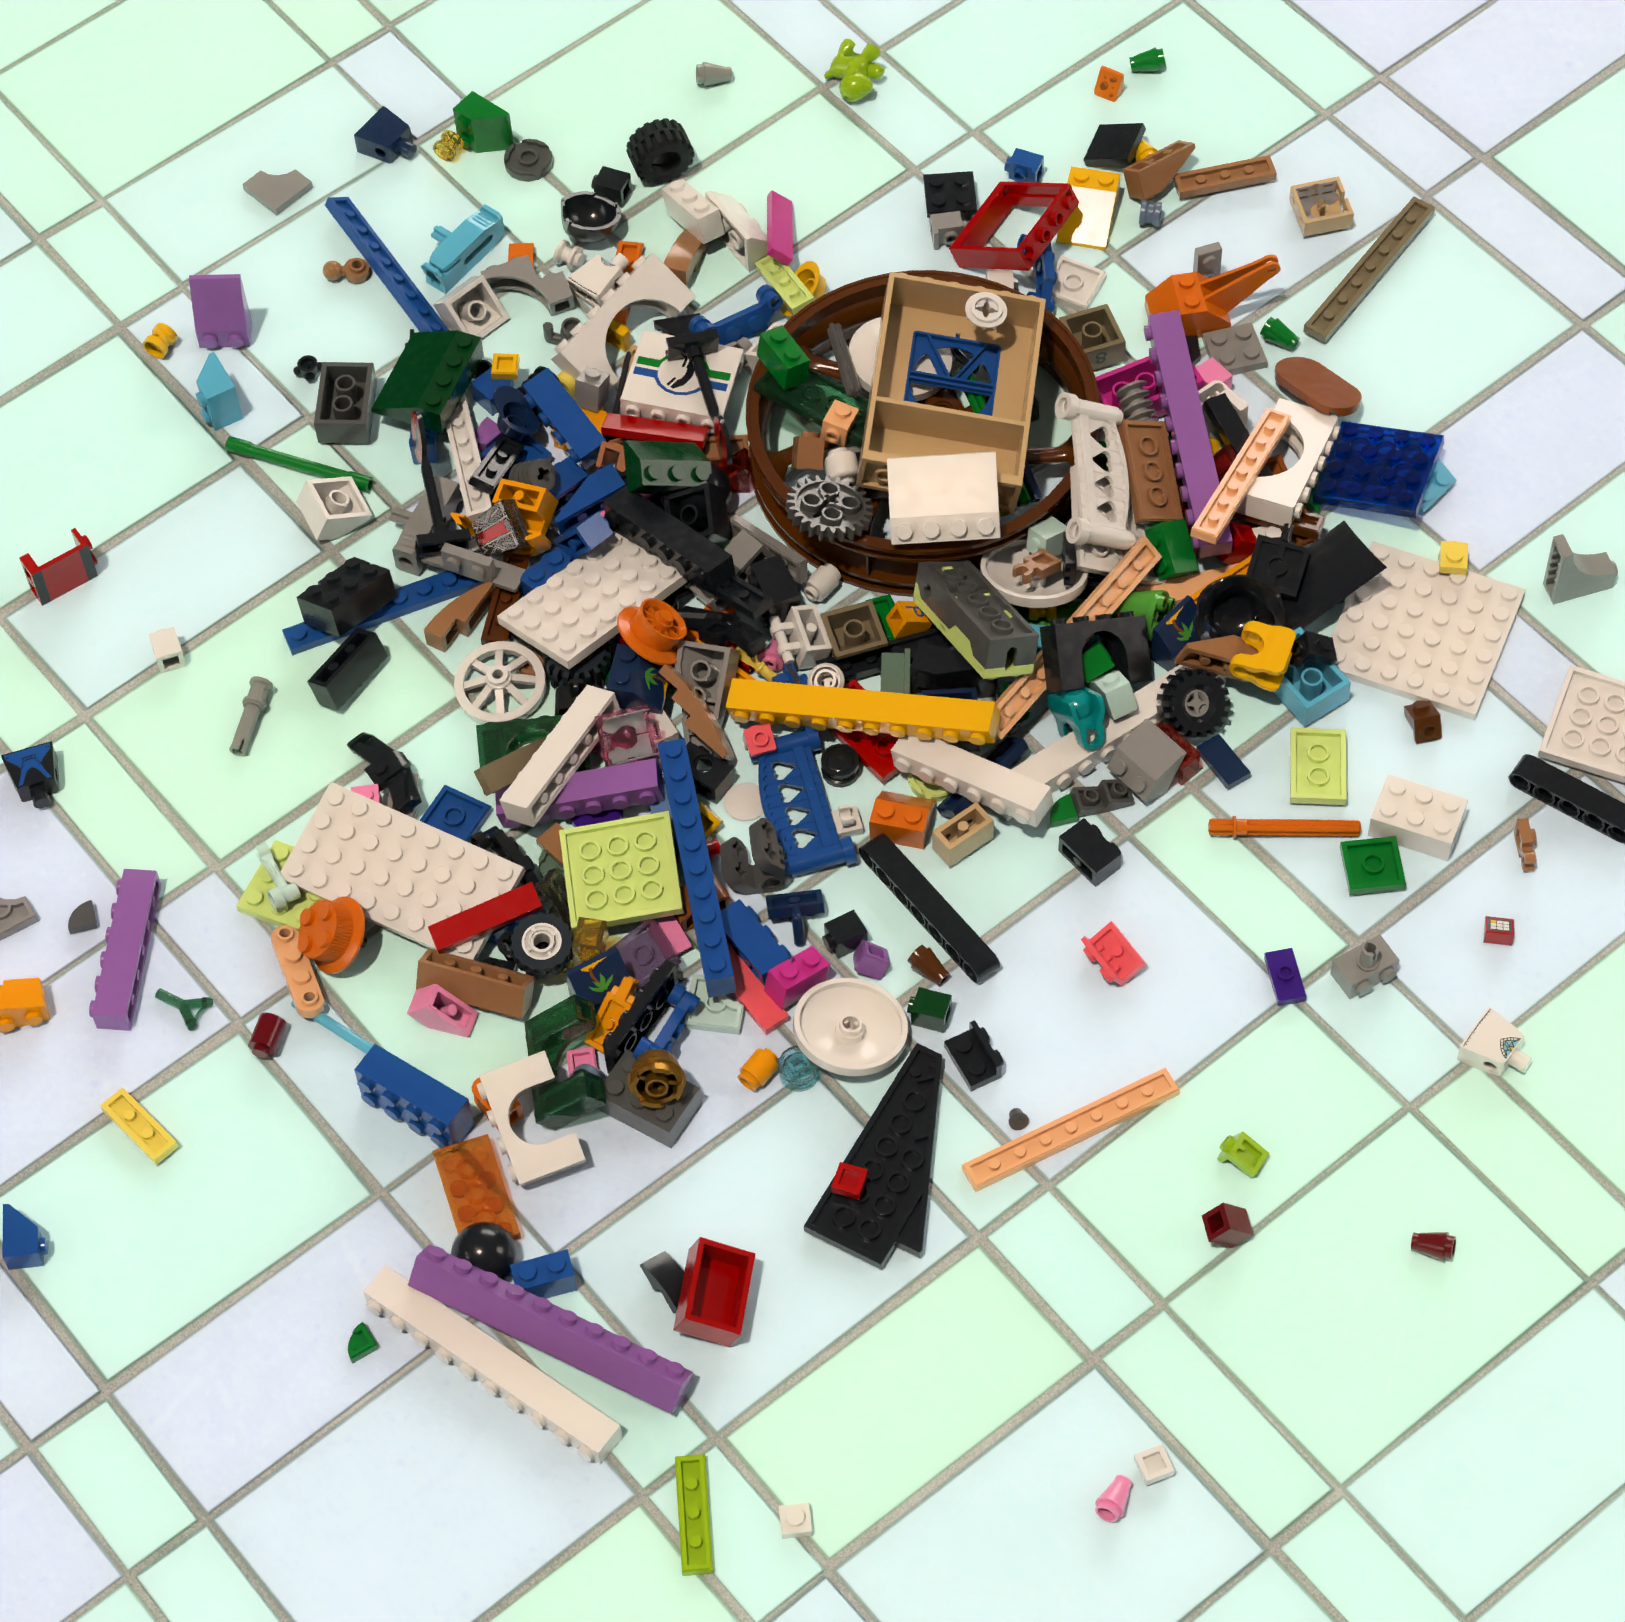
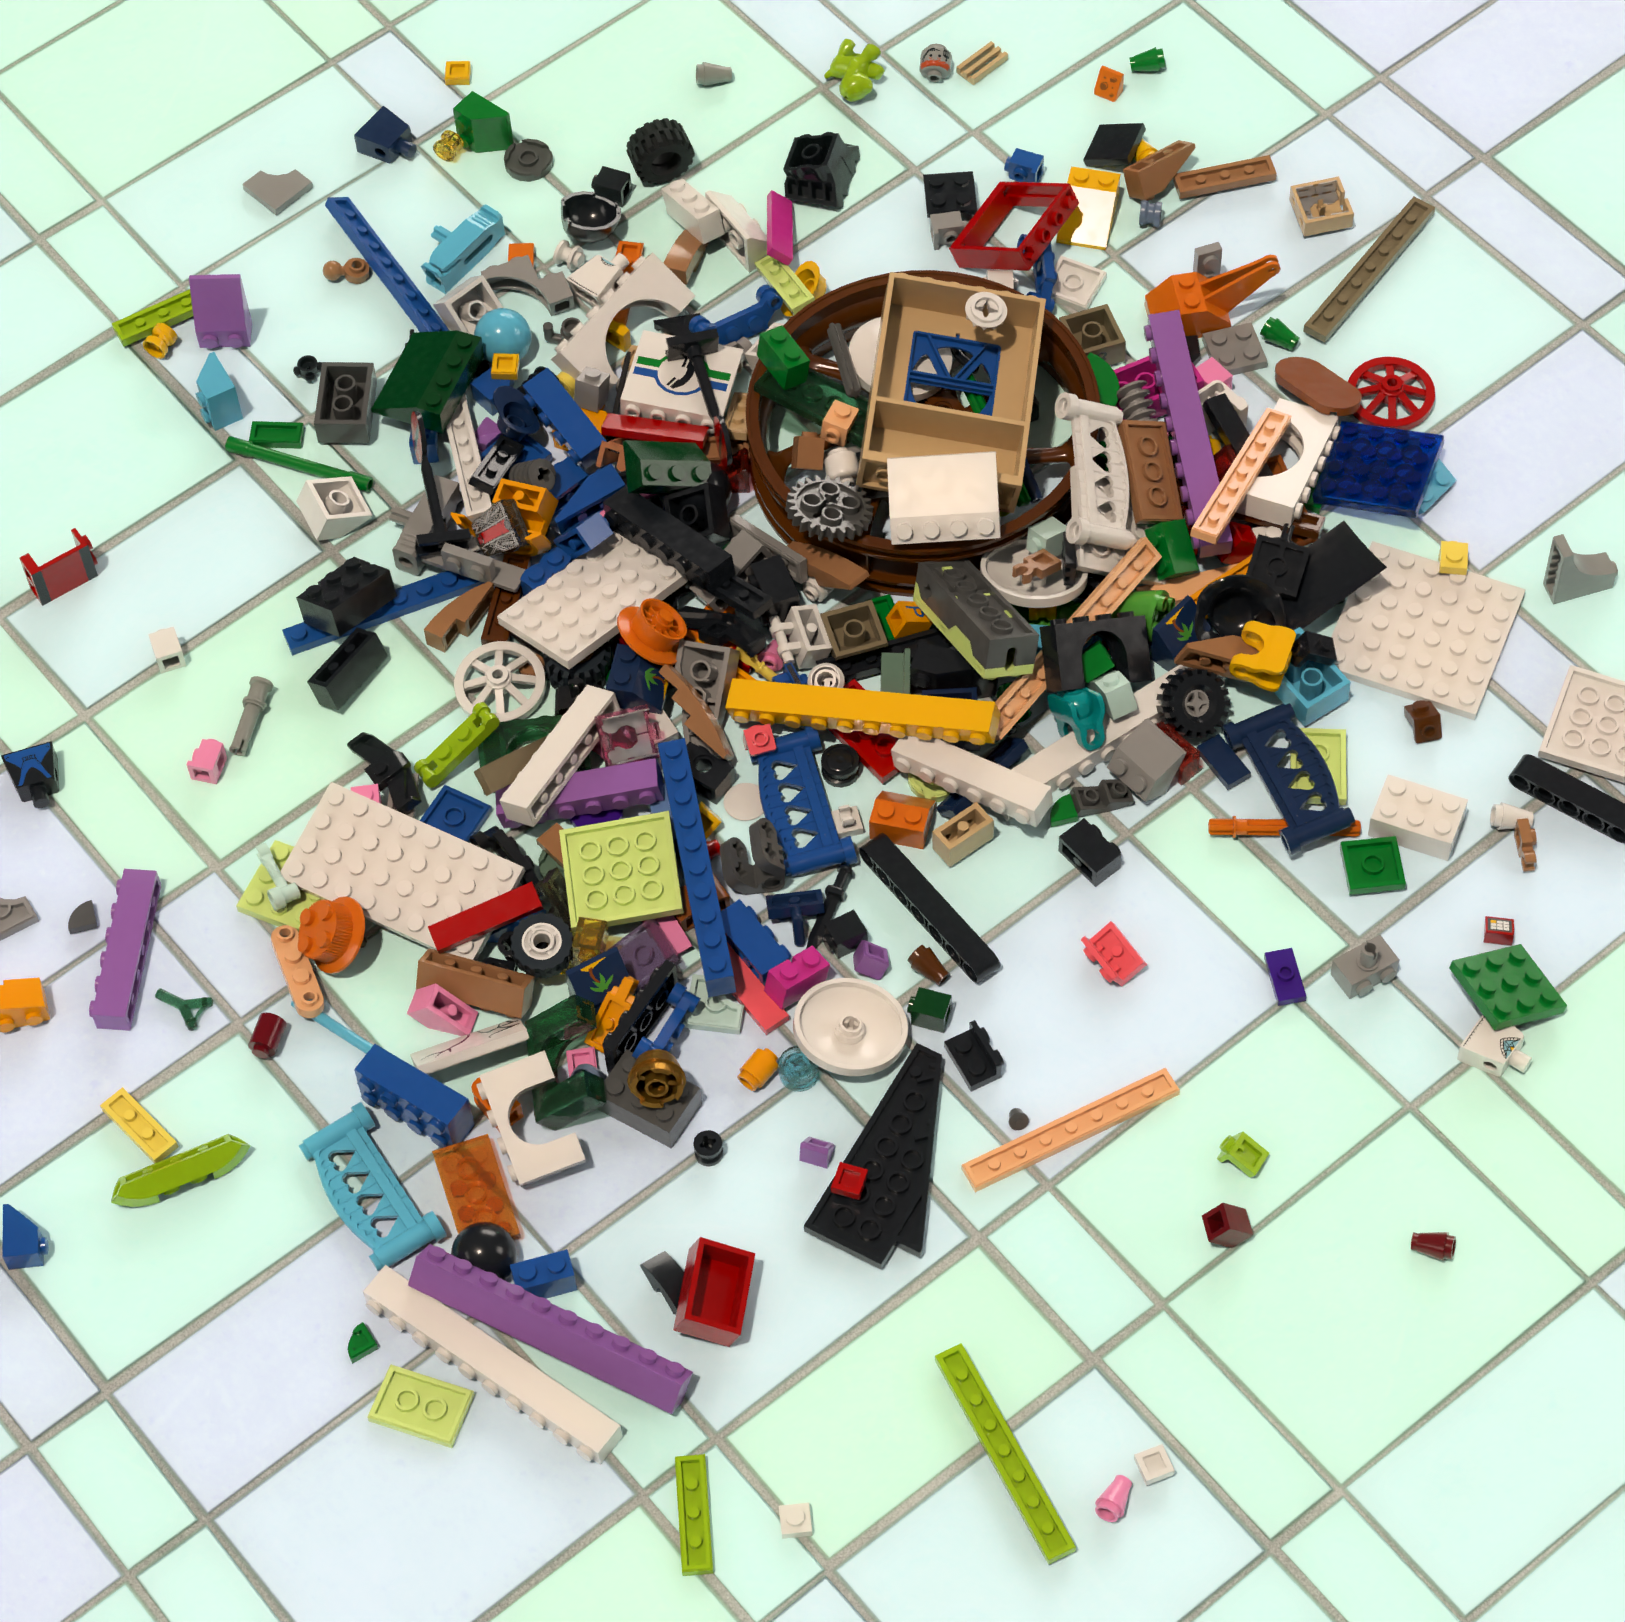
none -> lime brick [111,1134,251,1207]
none -> lime plate [112,289,193,347]
none -> bright pink brick [186,739,227,784]
none -> green tile [249,421,304,449]
none -> medium azure piece [299,1102,447,1271]
none -> yellowish green tile [367,1364,475,1448]
none -> white tile [410,1018,529,1074]
none -> lime plate [414,702,500,788]
none -> yellow tile [445,61,471,85]
none -> medium azure piece [474,308,532,364]
none -> black wheel [693,1130,724,1167]
none -> tan tile [725,392,748,441]
none -> black slope [783,132,860,208]
none -> medium nougat slope [787,541,870,590]
none -> medium lavender slope [799,1137,835,1169]
none -> black sword [806,864,853,949]
none -> light grey head [919,43,952,82]
none -> lime plate [935,1343,1076,1565]
none -> tan tile [956,41,1008,85]
none -> green tile [1087,352,1119,407]
none -> dark blue piece [1221,703,1355,856]
none -> red wheel [1348,356,1435,432]
none -> green plate [1449,944,1567,1030]
none -> white cone [1490,802,1534,830]

